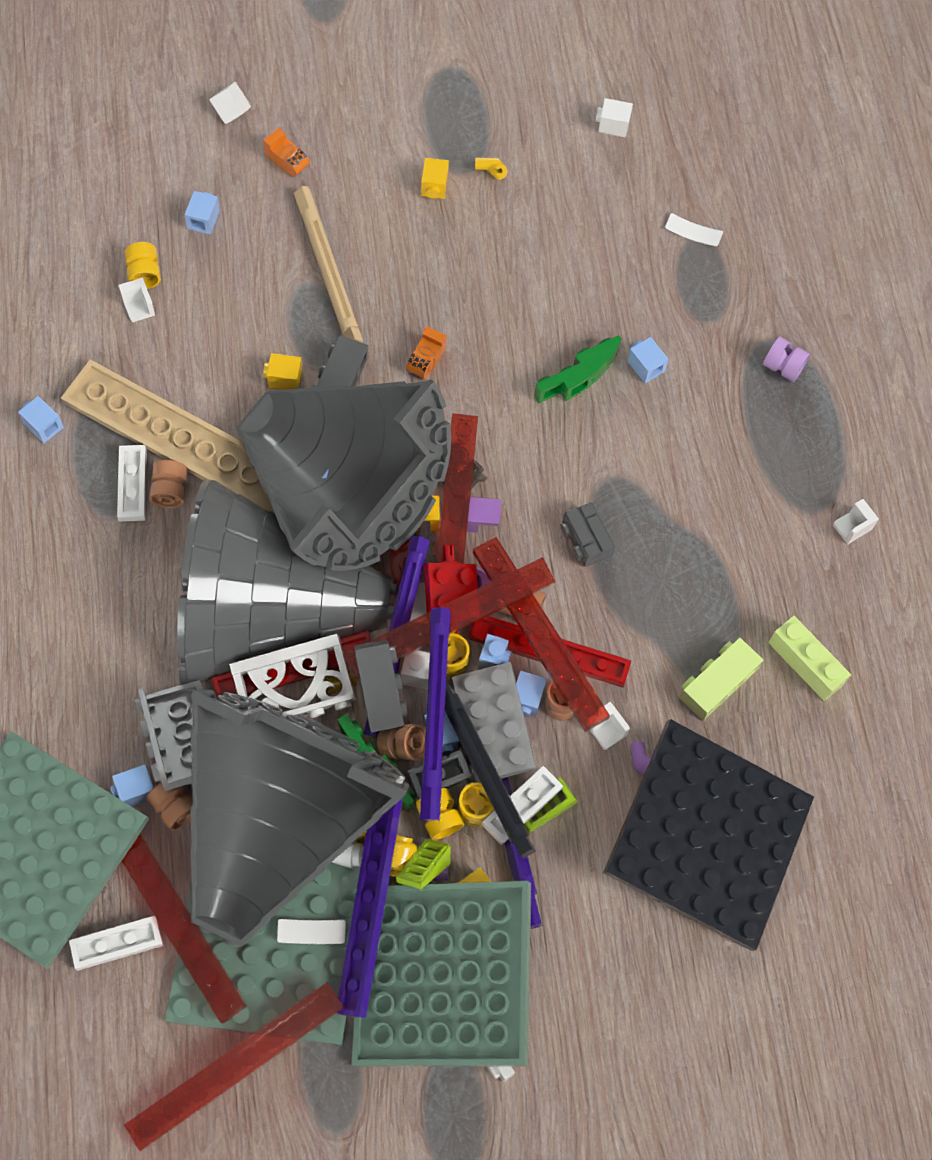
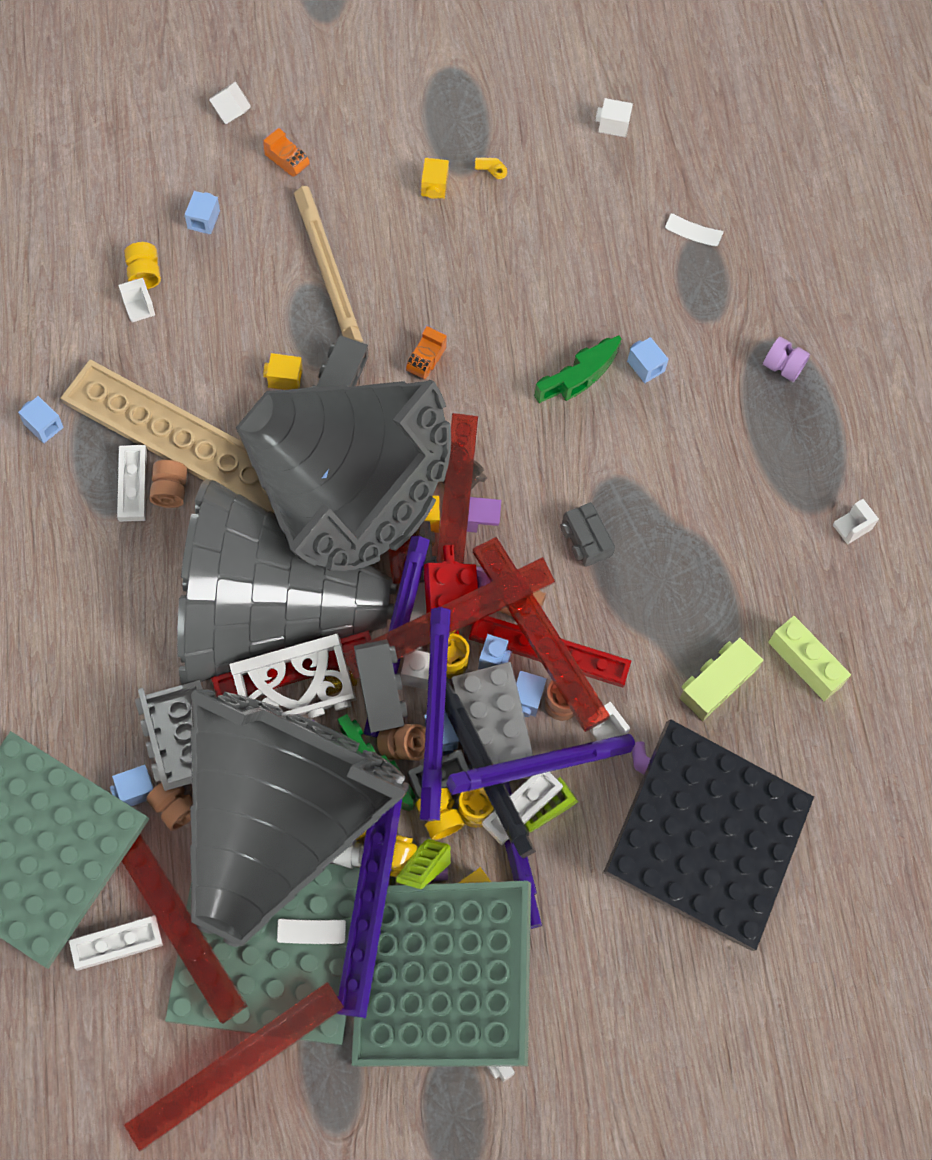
none -> dark purple piece [446,734,635,795]

